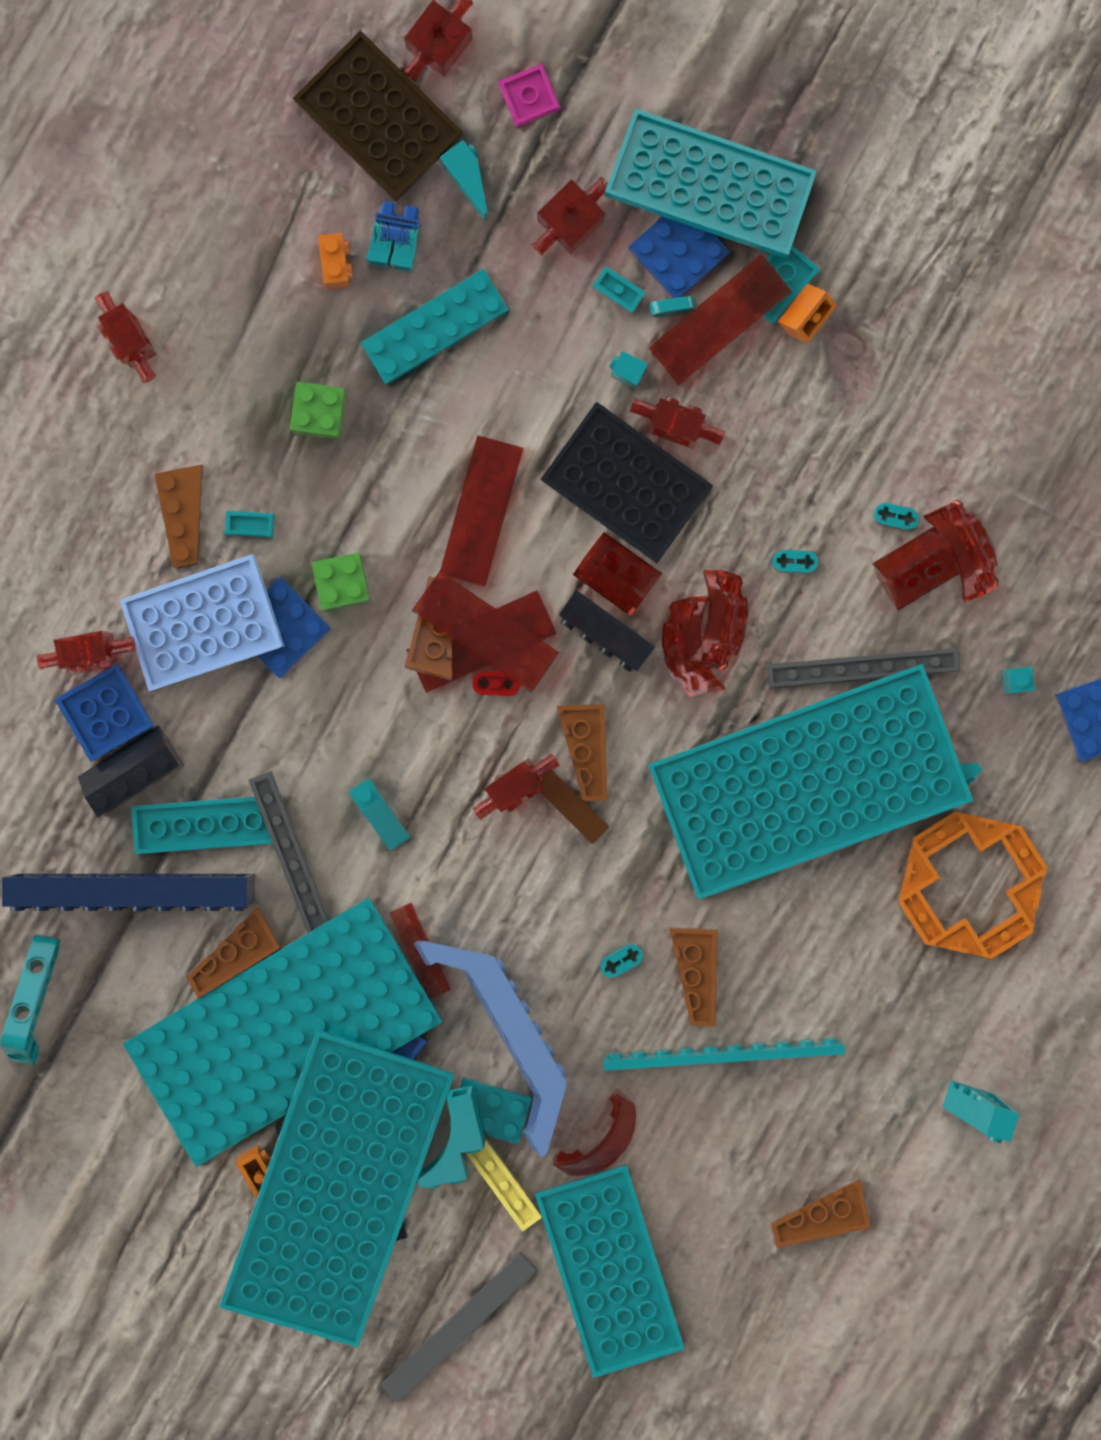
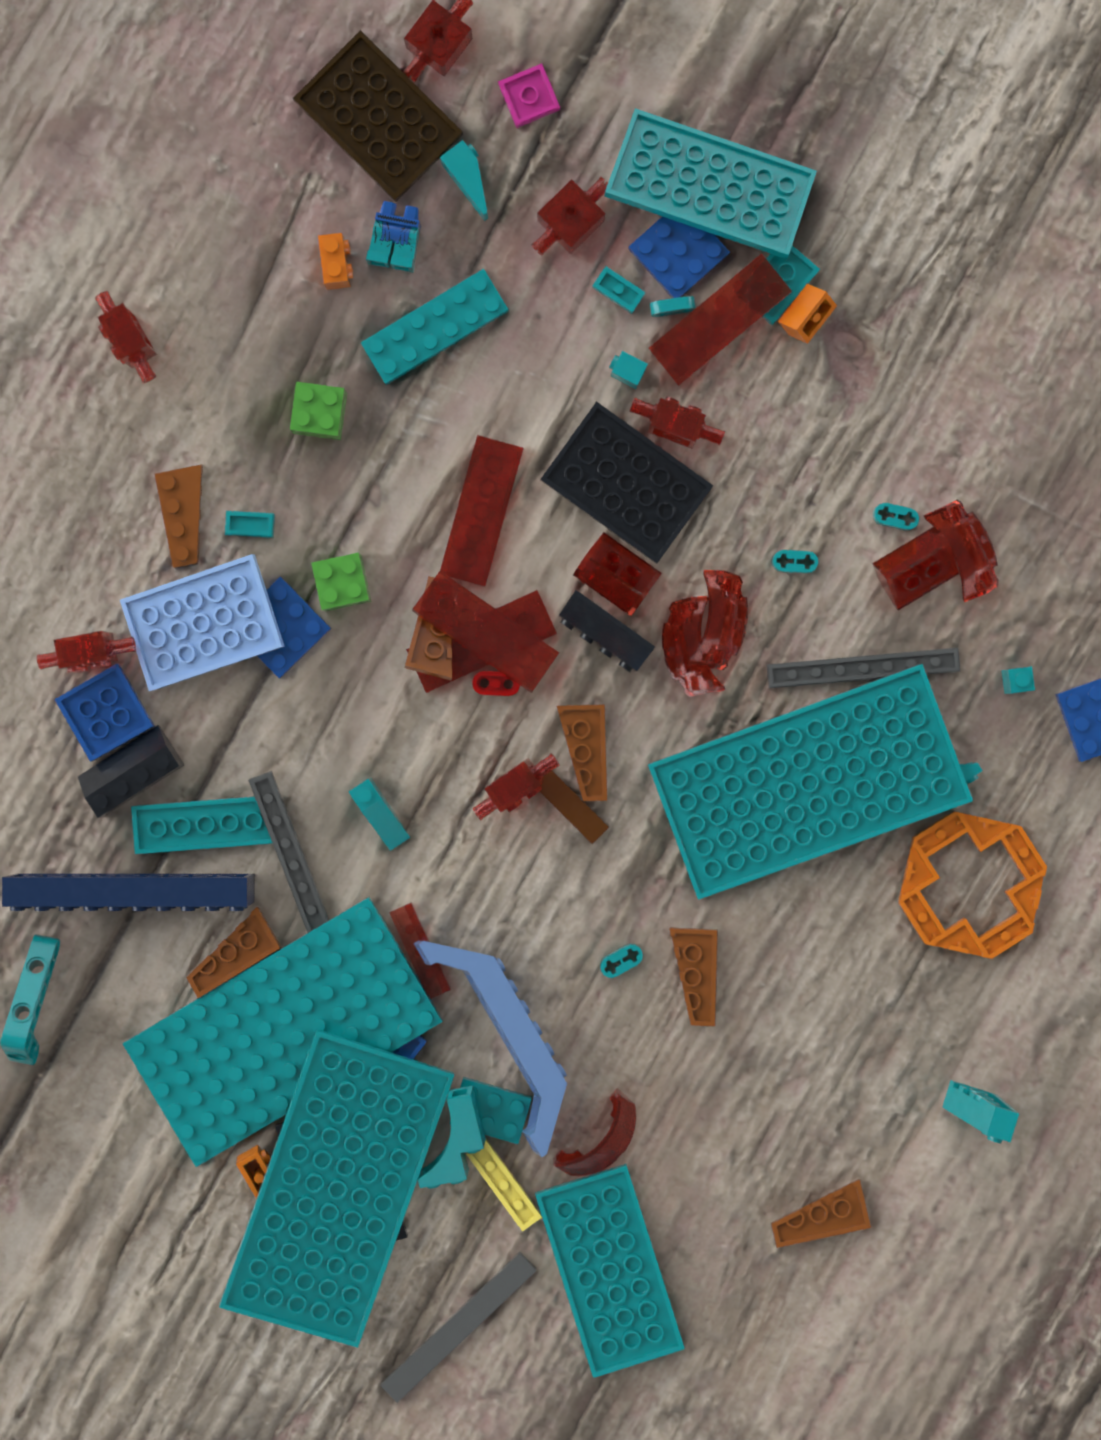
teal plate [603,1037,845,1071] -> none

